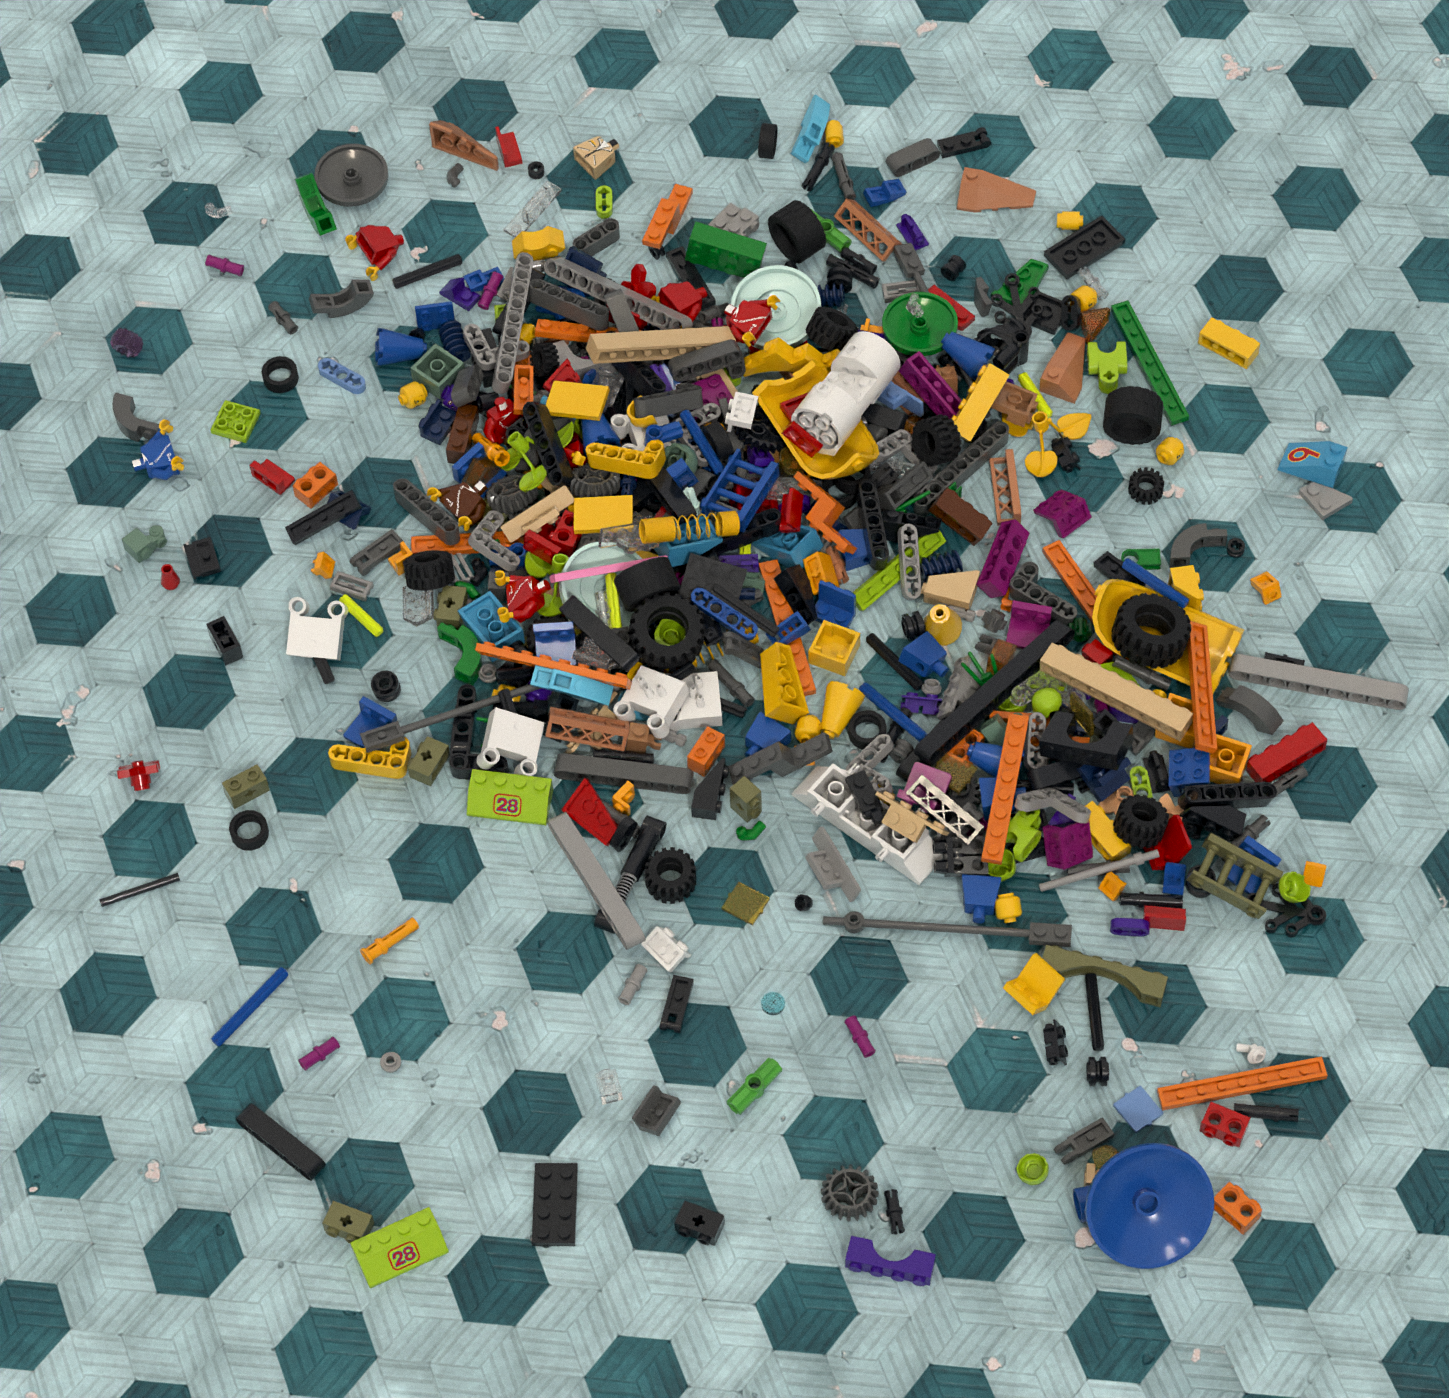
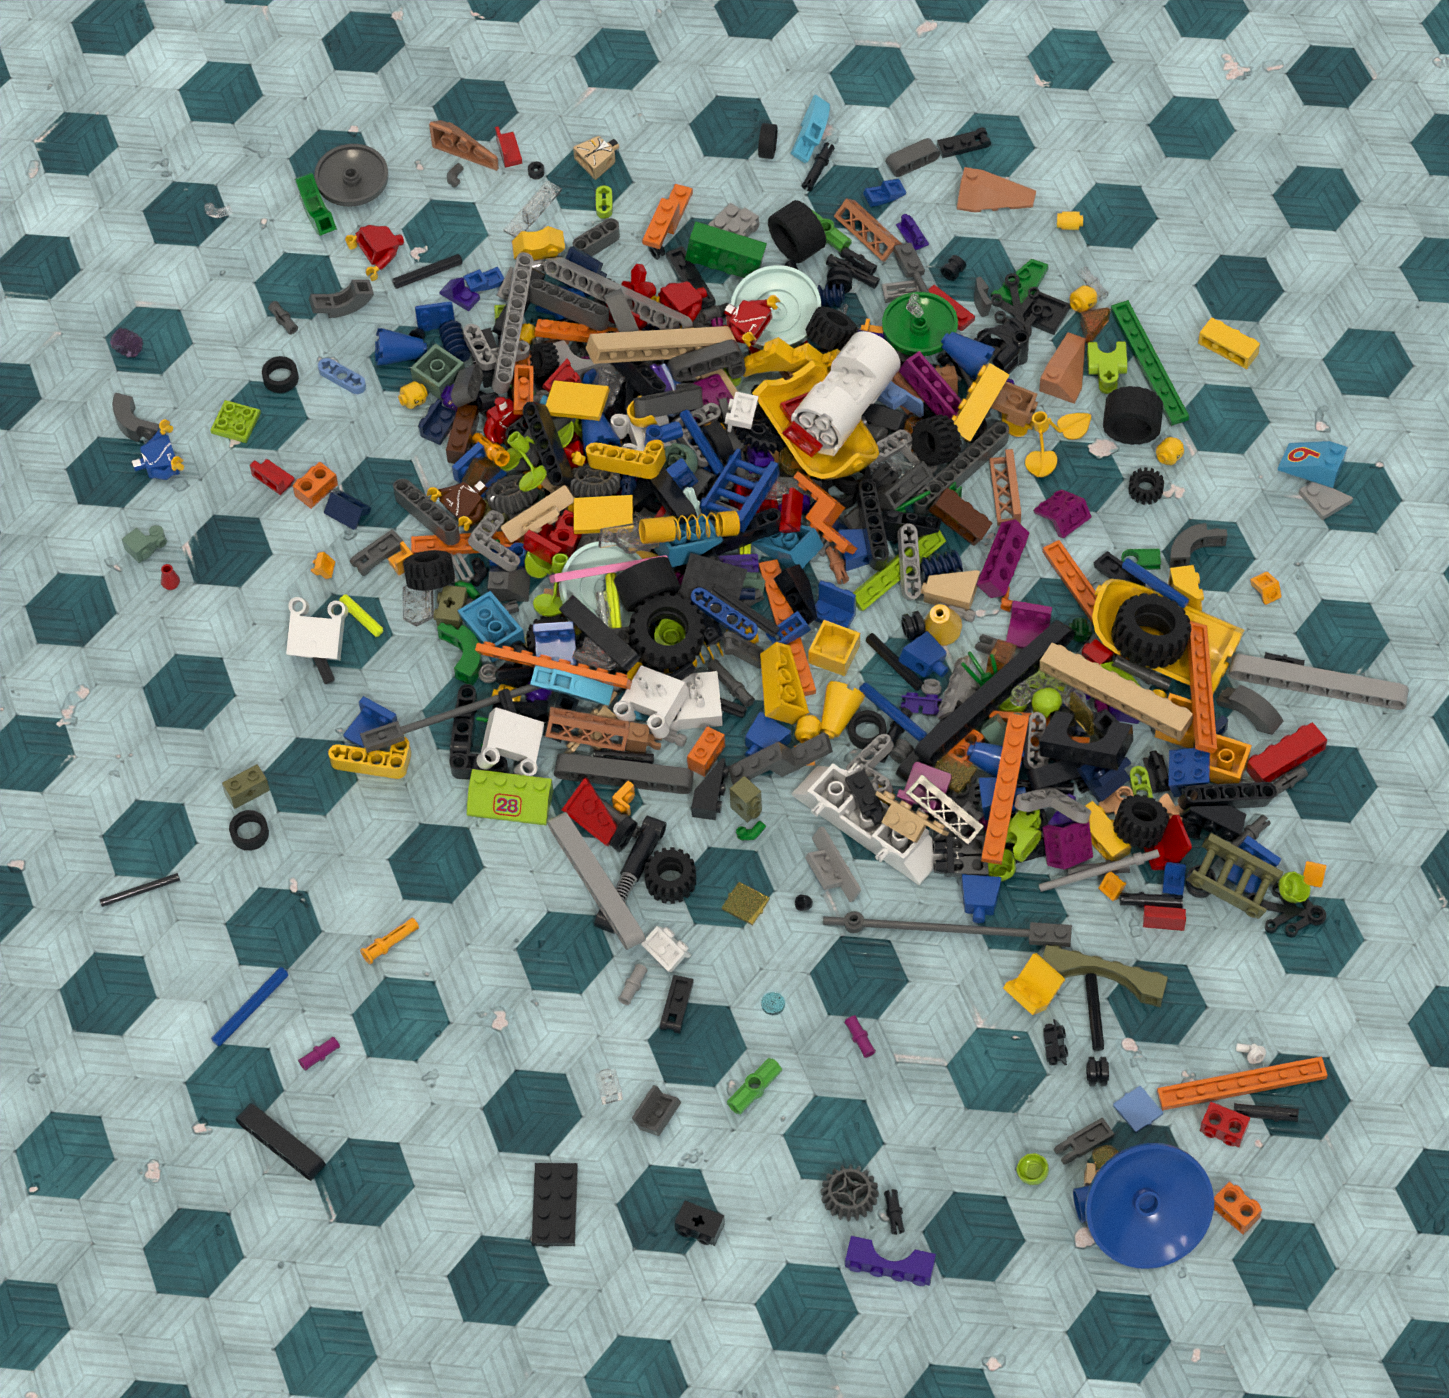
red plant [117,760,160,791] -> none
black plate [183,537,221,580] -> none
magenta pin [205,254,244,277] -> none
black brick [206,616,243,666] -> none
black plate [285,490,362,545] -> none
olive brick [322,1201,374,1243] -> none
light grey tile [329,571,374,602] -> none
lime slope [350,1207,449,1289] -> none
black wheel [371,670,401,702] -> none
light grey plate [380,1052,401,1073] -> none
olive brick [407,736,450,786] -> none
magenta pin [477,272,503,310] -> none
red torso [495,570,551,623] -> none
light orange hinge [803,551,840,595] -> none
yellow brick [825,120,844,148] -> none
dark grey pin [831,152,856,200] -> none
dark grey gear [981,609,1007,633] -> none
yellow head [994,893,1022,923] -> none
dark grey beam [1009,562,1077,626] -> none
neon yellow axle [1018,372,1053,418] -> none
black plate [1044,216,1125,279] -> none
black hinge [1051,432,1081,473] -> none
black beam [1061,295,1081,331] -> none
dark purple beam [1110,918,1150,937] -> none
dark grey slope [1131,721,1155,756] -> none
black bush [1227,538,1245,558] -> none

